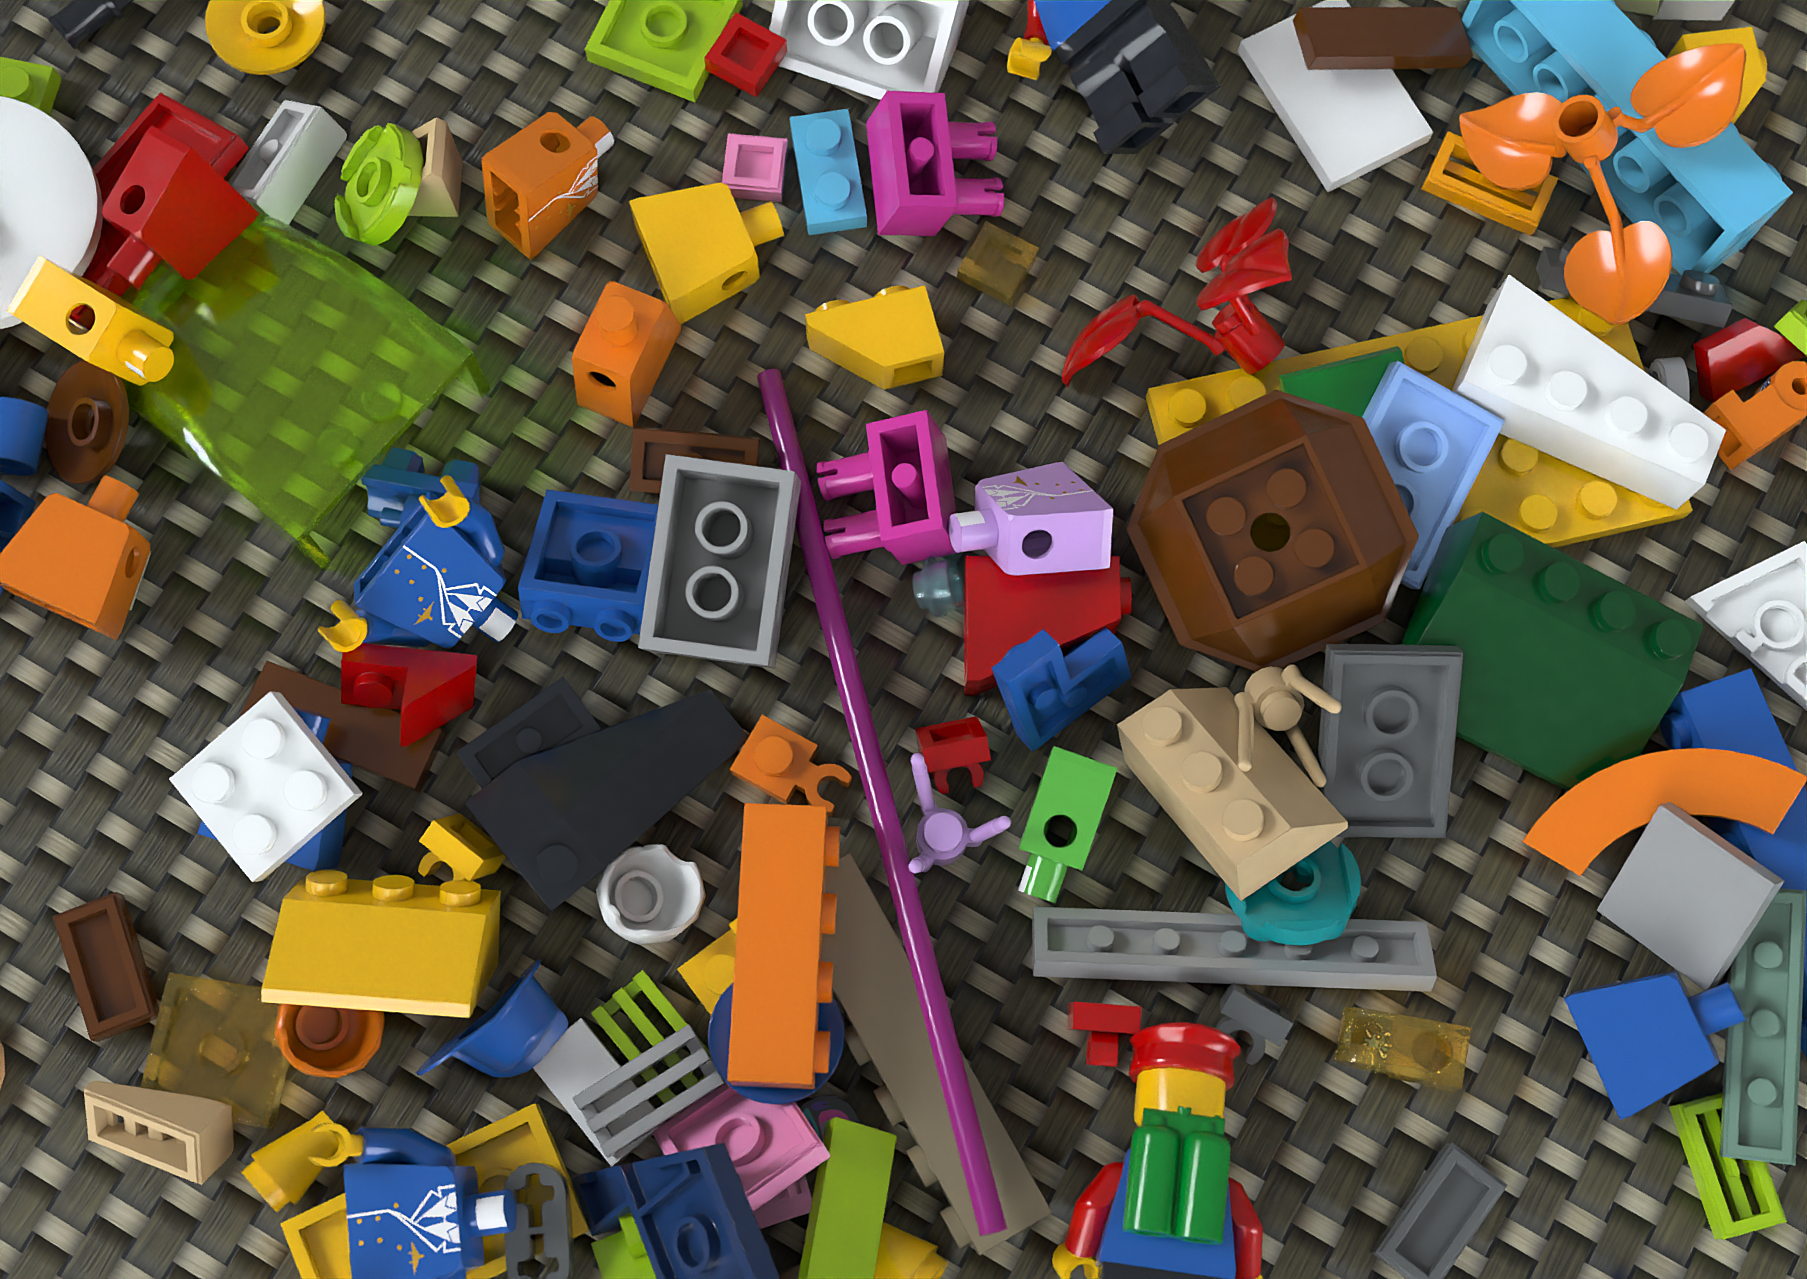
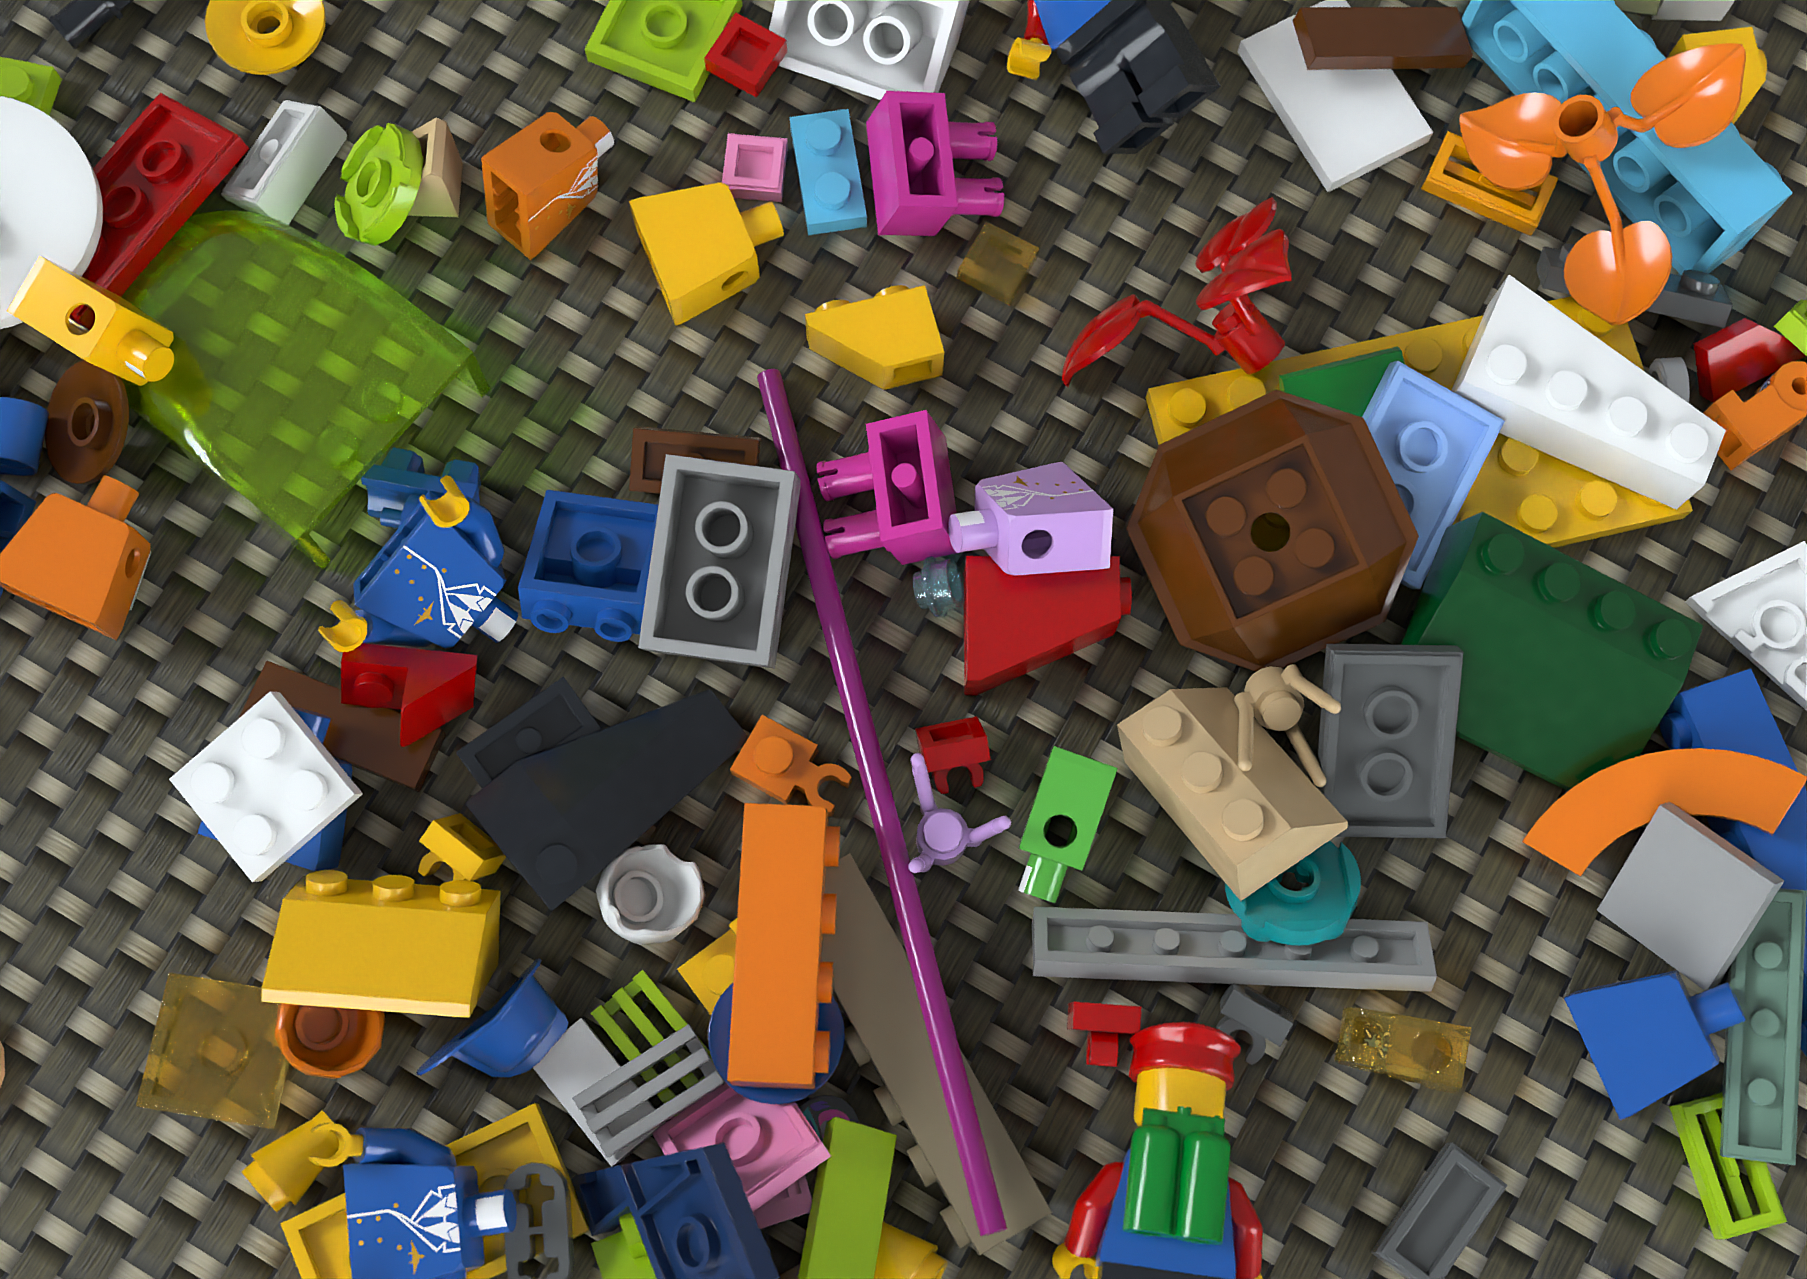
reddish brown tile [53,892,162,1042] -> none
tan slope [84,1080,234,1185] -> none
red torso [102,125,259,290] -> none
orange torso [572,281,682,428] -> none
blue plate [992,627,1132,752] -> none

